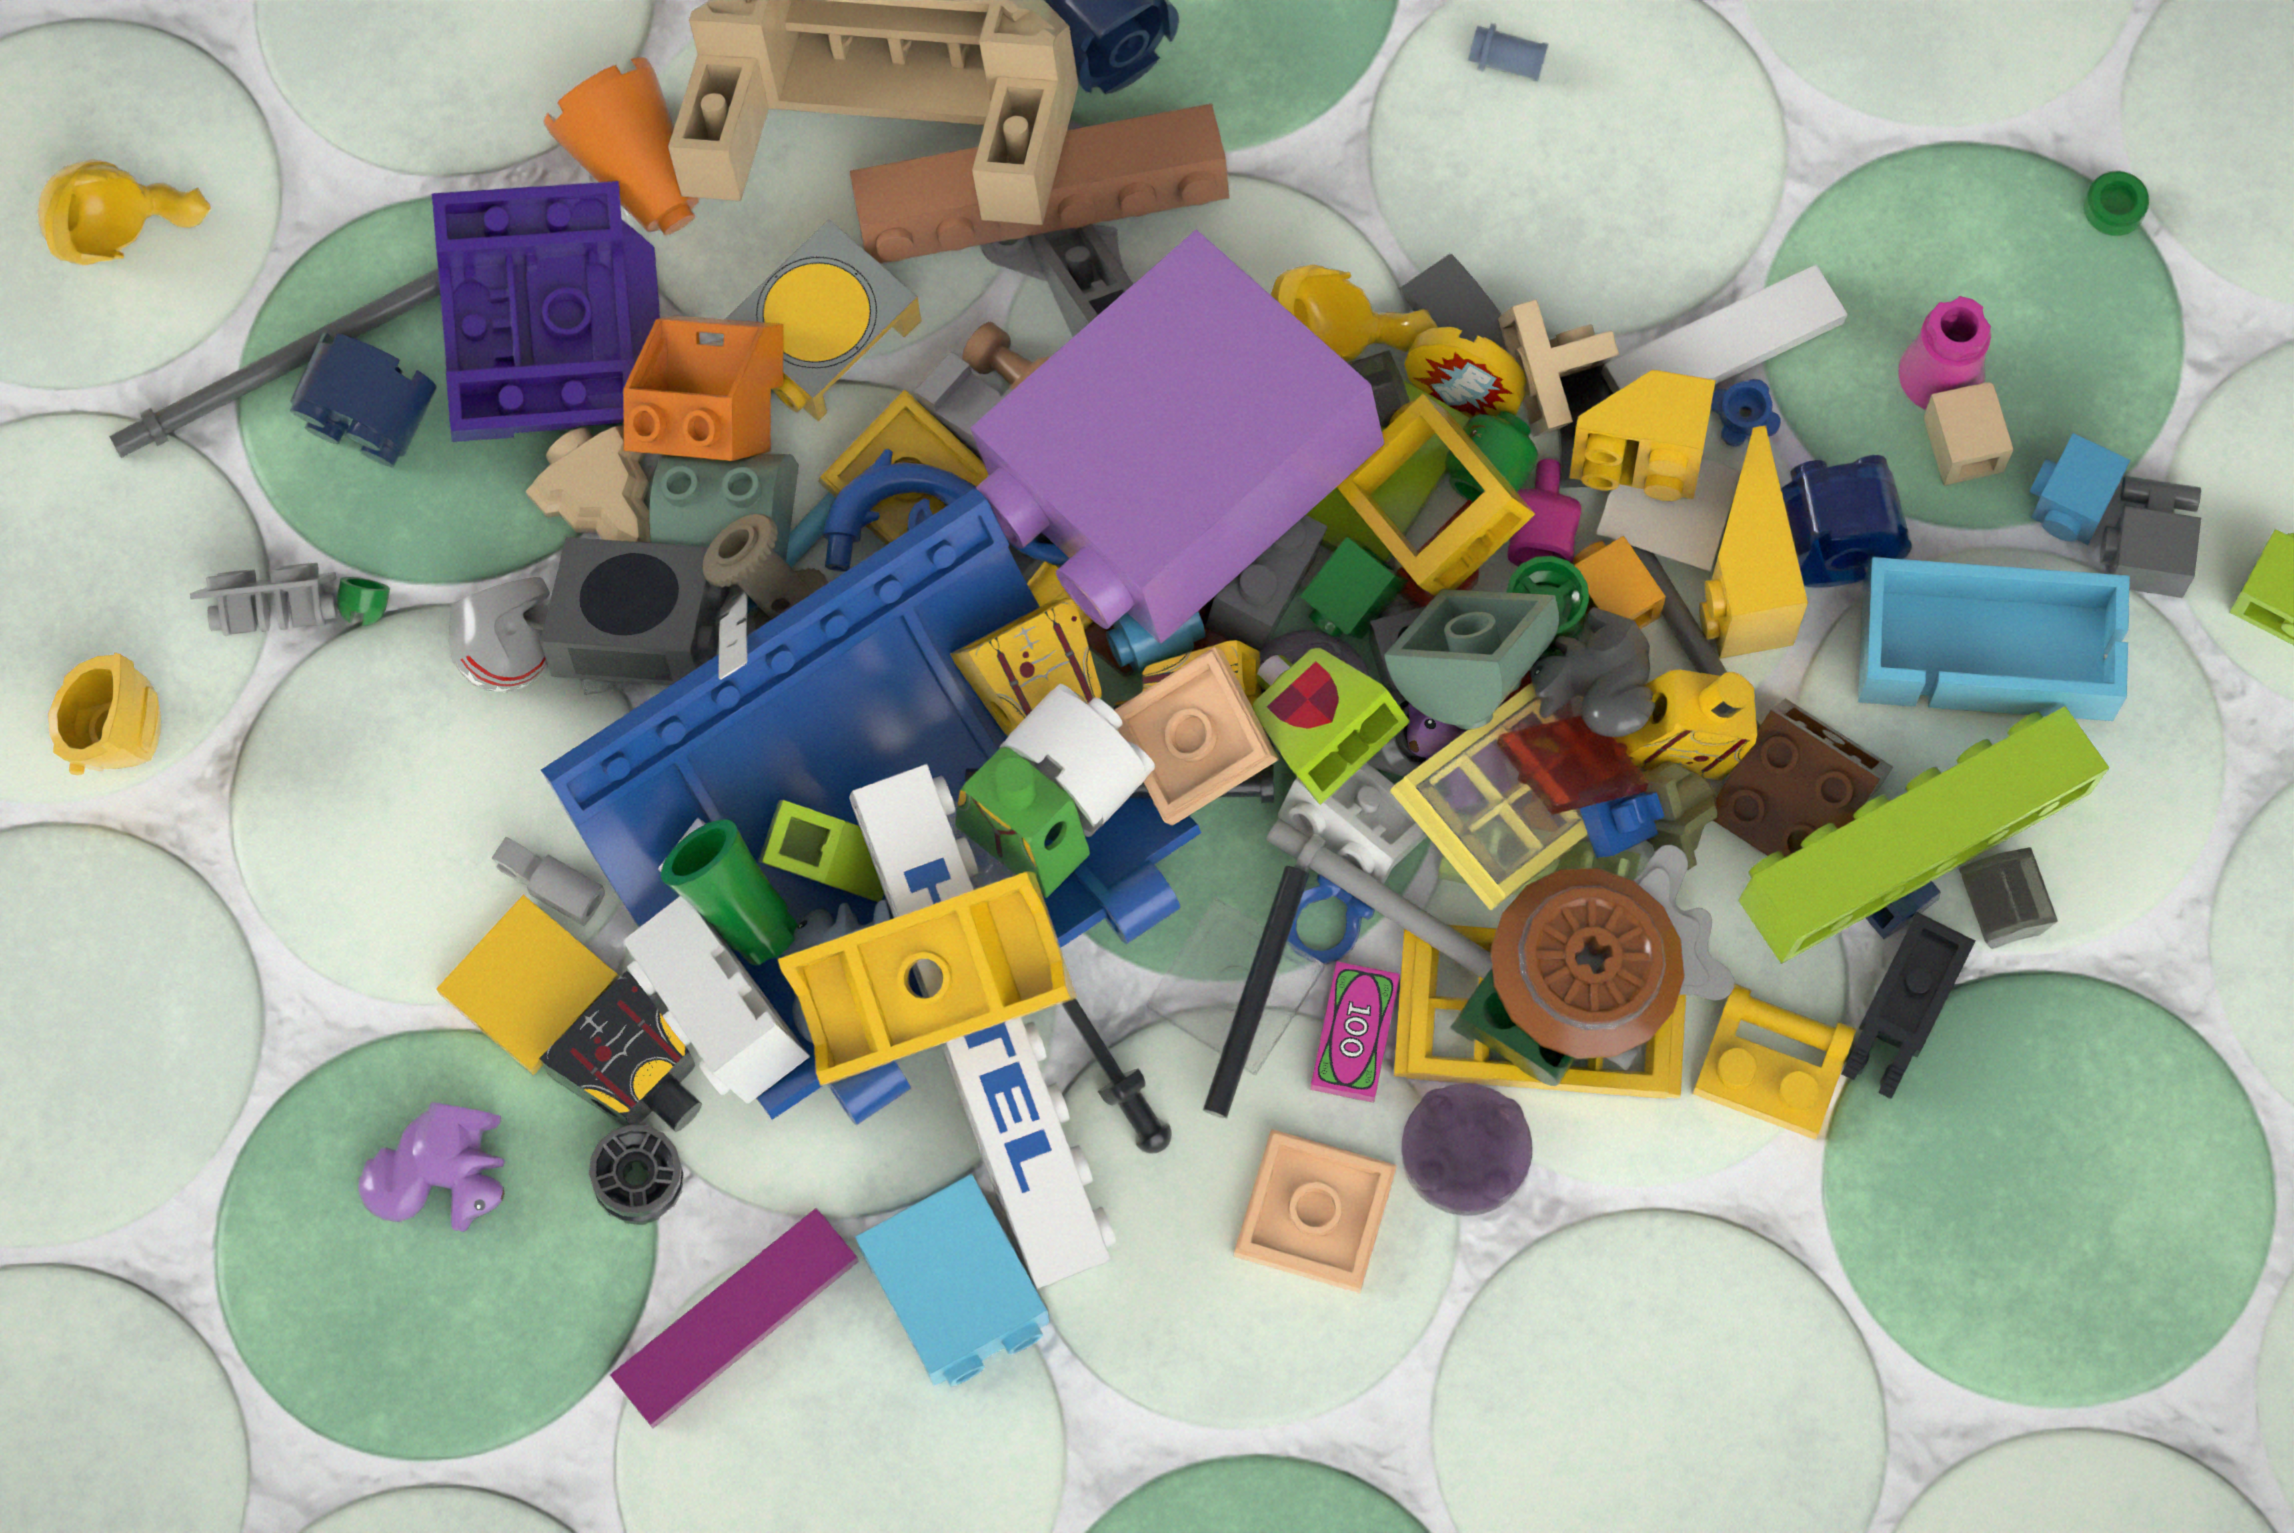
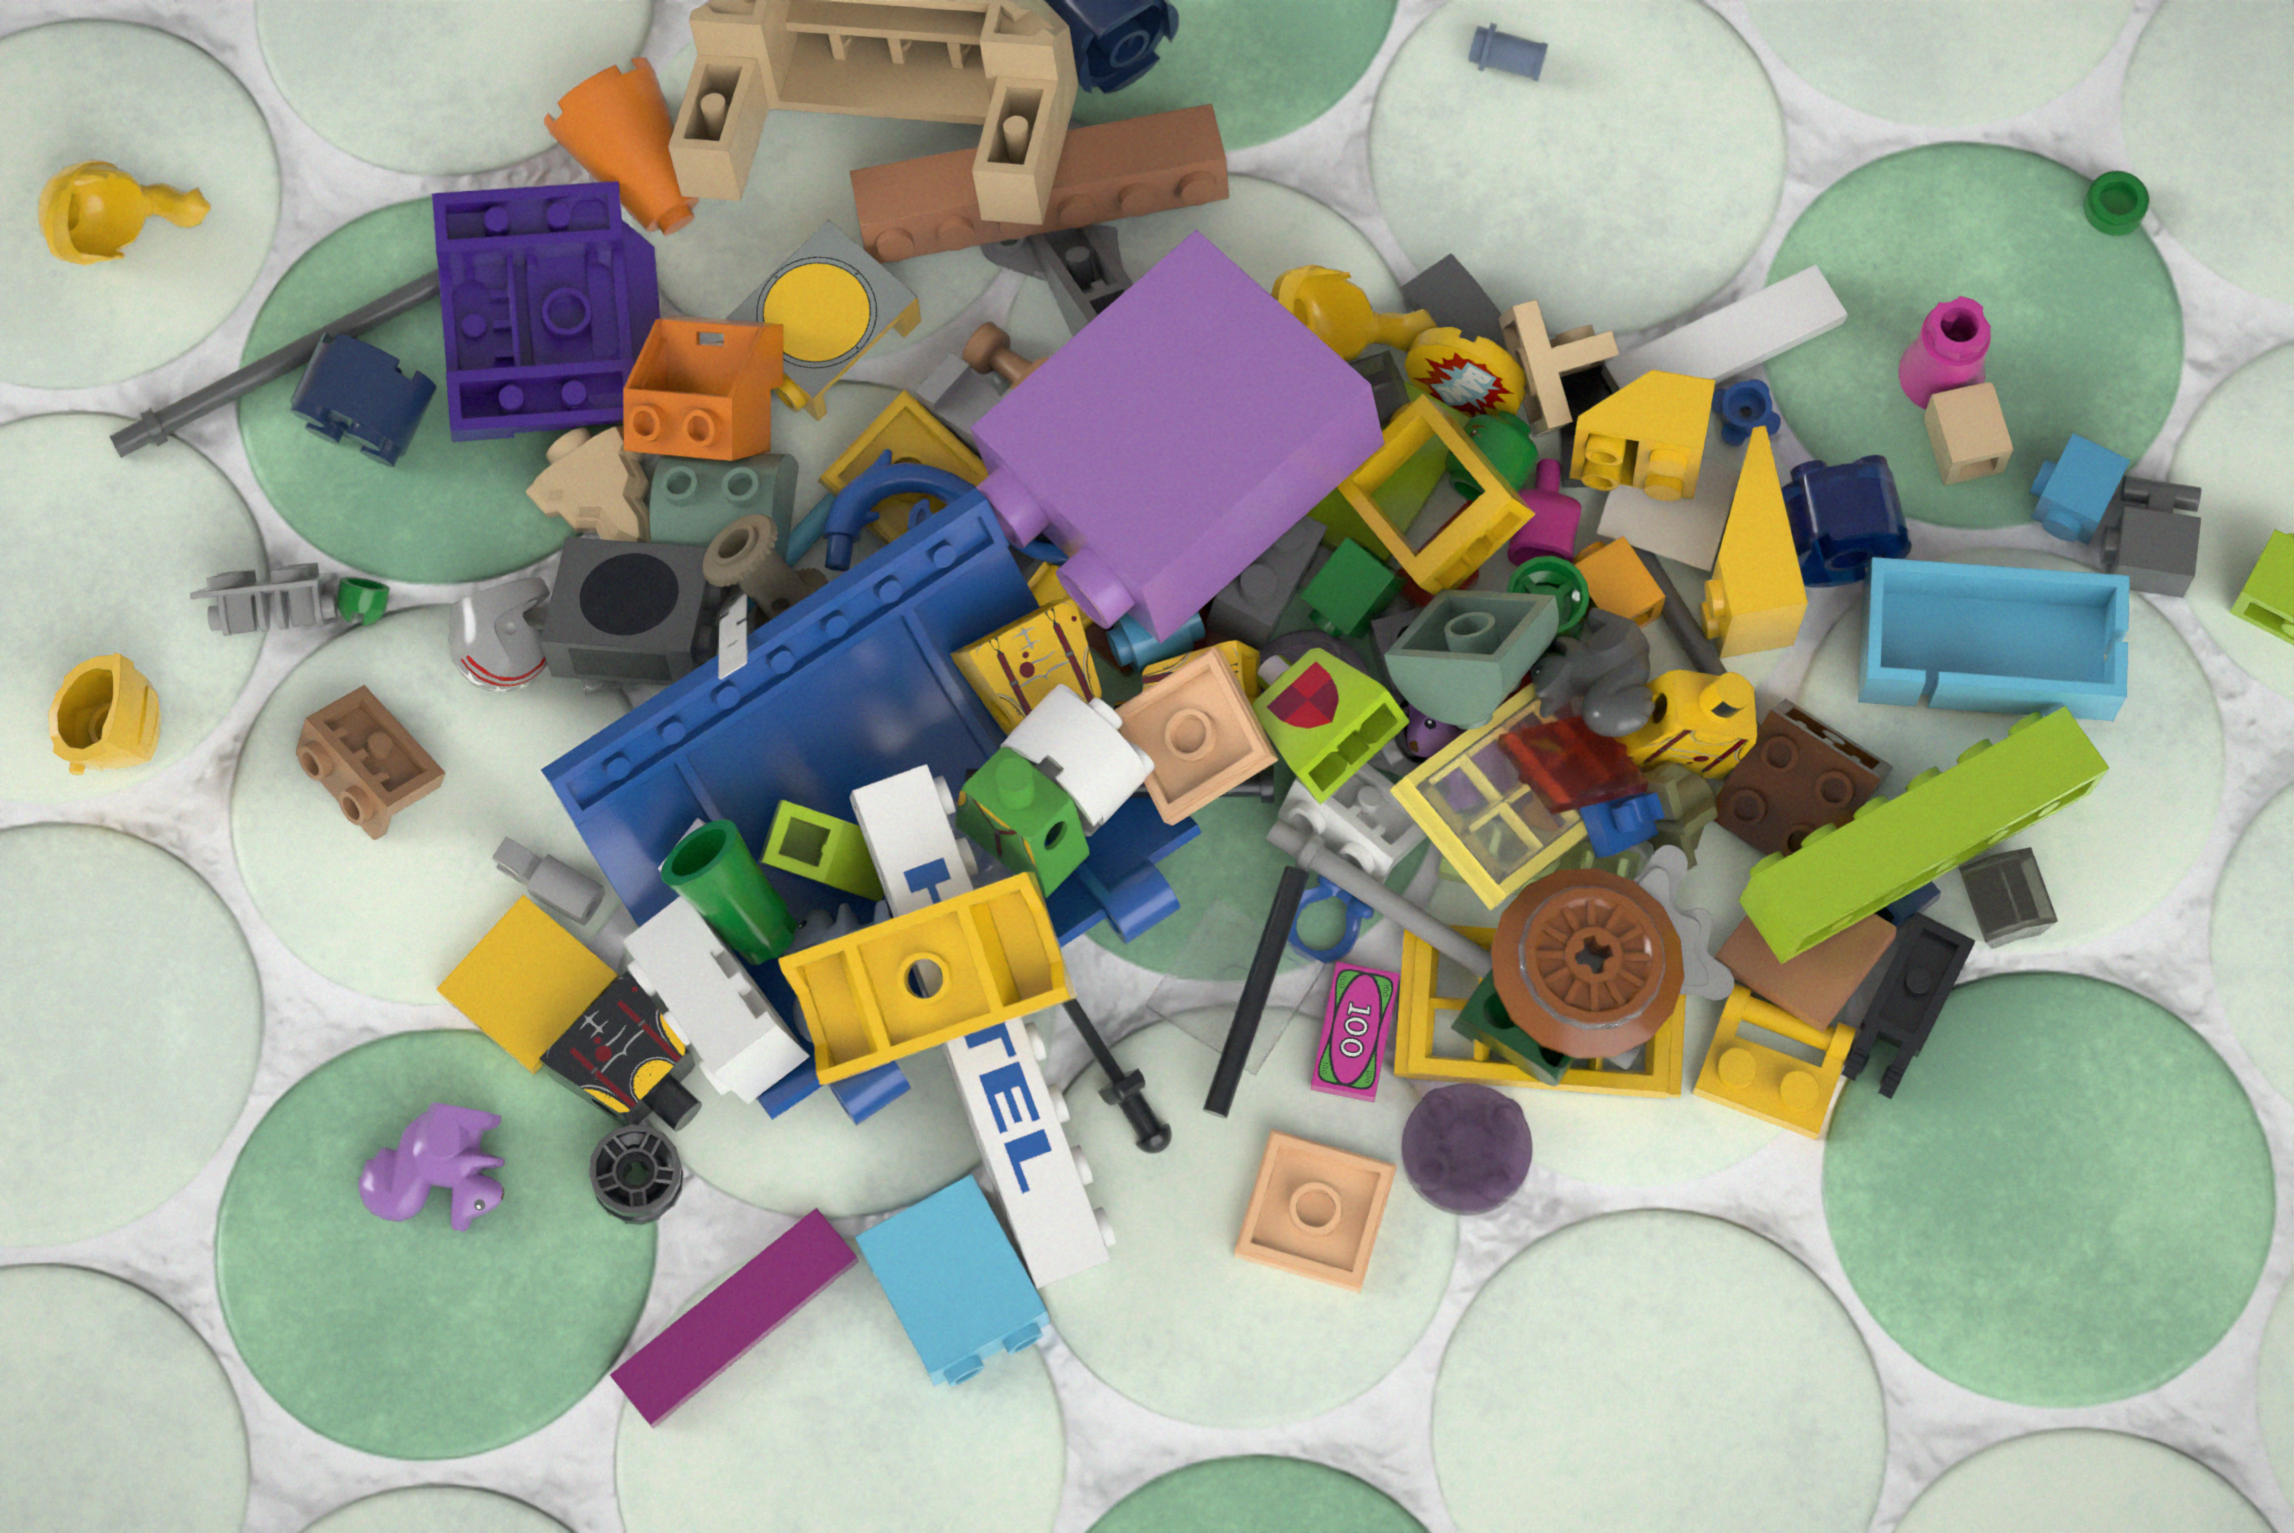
none -> medium nougat bracket [296,685,445,840]
none -> nougat tile [1714,913,1896,1033]

